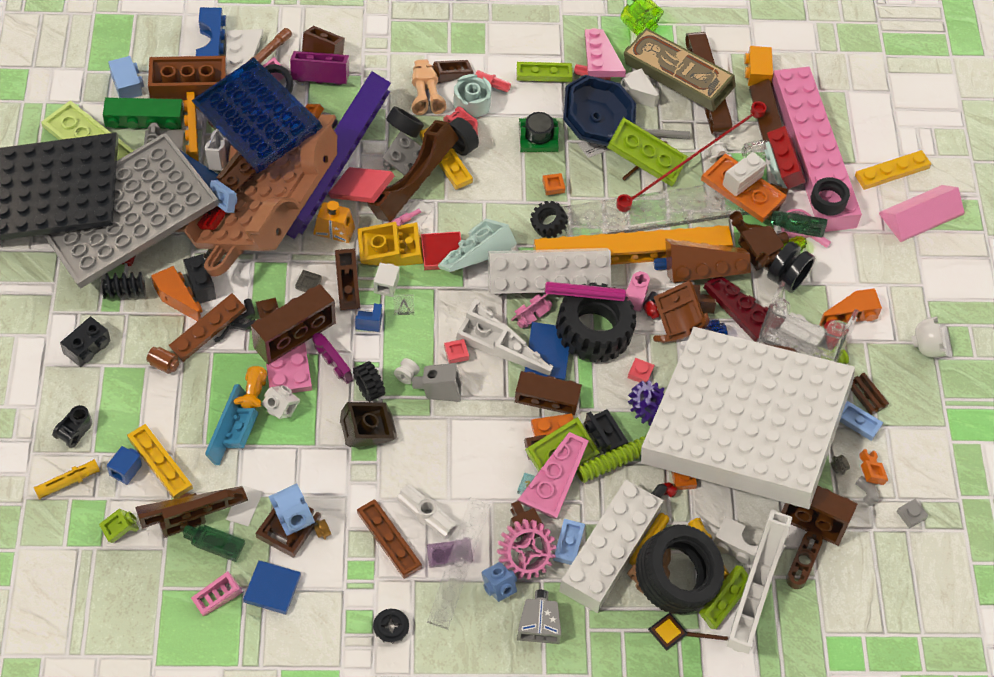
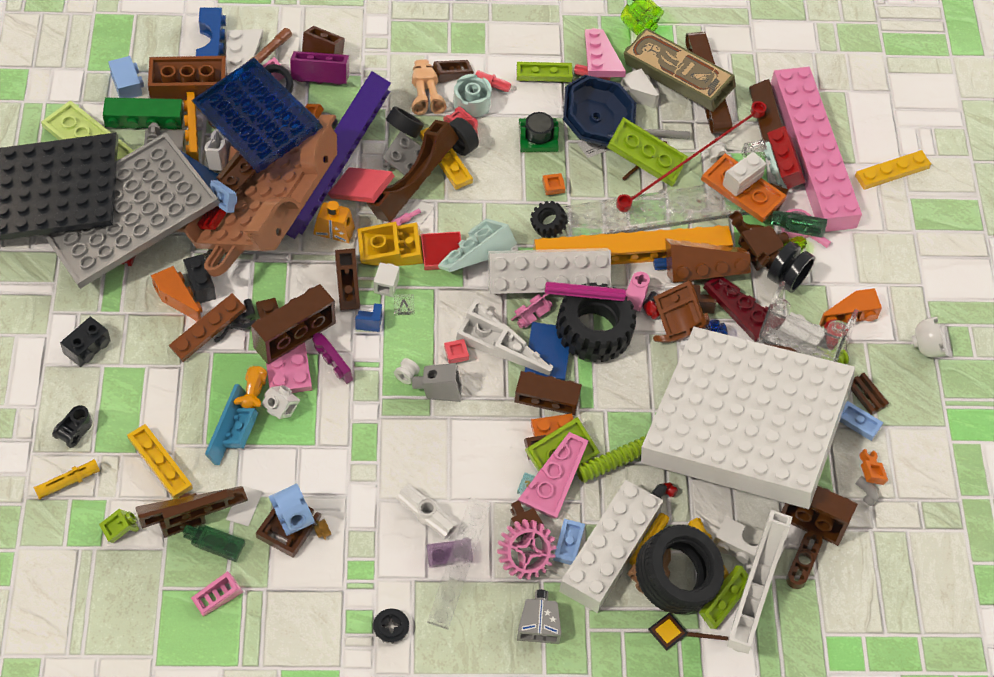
black piece [102,272,146,299] -> none
blue brick [106,446,142,485] -> none
dark orange brick [146,347,179,374] -> none
blue tile [243,560,301,615] -> none
clear smoke tile [295,270,322,292] -> none
dark brown slope [340,402,397,447] -> none
black tyre [353,361,386,402] -> none
dark orange tile [356,499,422,579] -> none
medium blue brick [481,562,517,602] -> none
black bracket [584,409,628,454] -> none
coral plate [628,358,655,383] -> none
dark purple gear [628,380,665,426] -> none
orange plate [671,471,697,490] -> none
light orange brick [744,46,773,86] -> none
black tyre [810,177,850,215] -> none
clear smoke plate [831,454,850,475] -> none
bright pink slope [879,185,965,242] -> none
light grey plate [897,499,928,529] -> none

